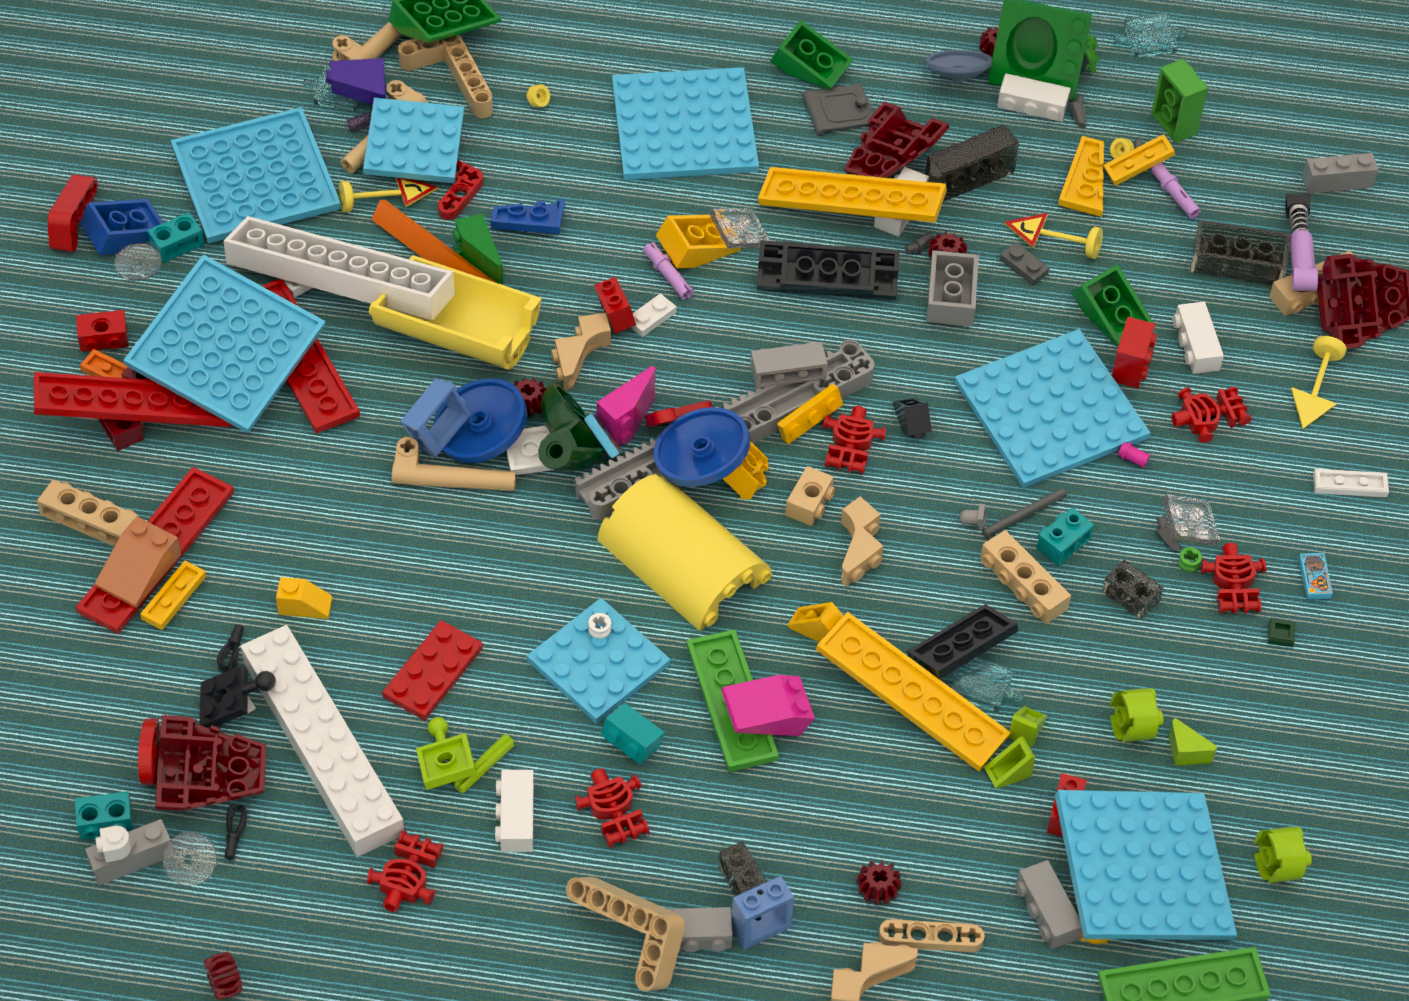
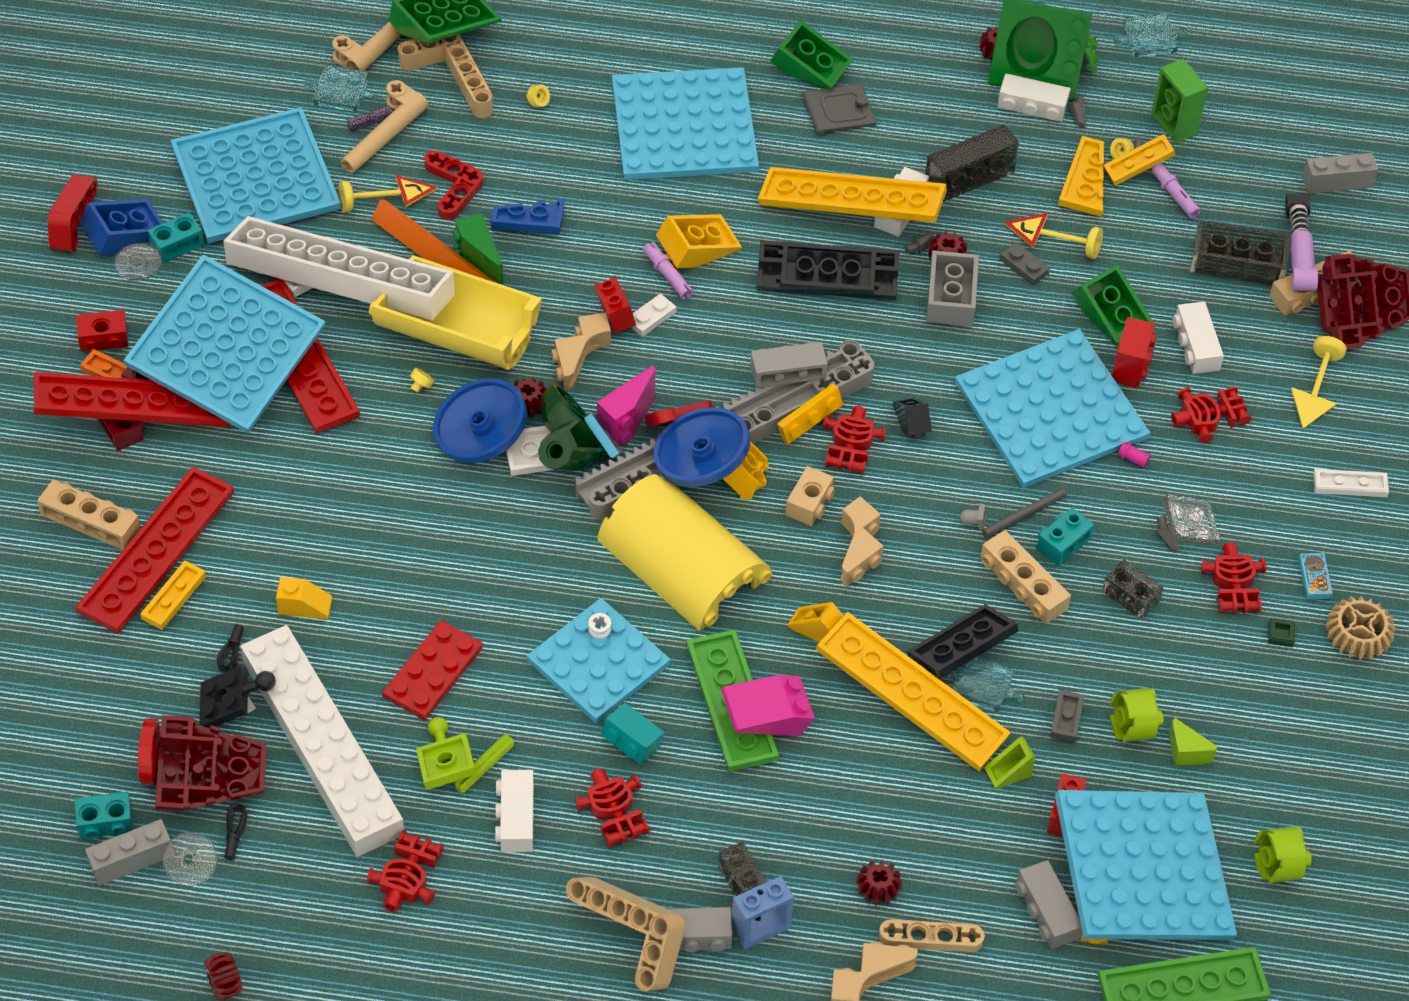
nougat slope [94,516,181,608] -> none
white plate [96,826,131,863] -> none
dark purple slope [326,58,386,105] -> none
medium azure plate [363,98,464,183] -> none
tan axle [392,437,516,491] -> none
medium blue window [400,378,471,458] -> none
clear plate [710,208,770,248] -> none
dark red wedge [844,101,950,178] -> none
sand blue dish [926,50,992,82] -> none
lime slope [1009,706,1047,748] -> none
bright green bush [1178,547,1202,572] -> none
none -> light yellow tile [410,367,435,393]
none -> dark grey plate [1050,689,1084,742]
none -> tan gear [1326,596,1395,661]

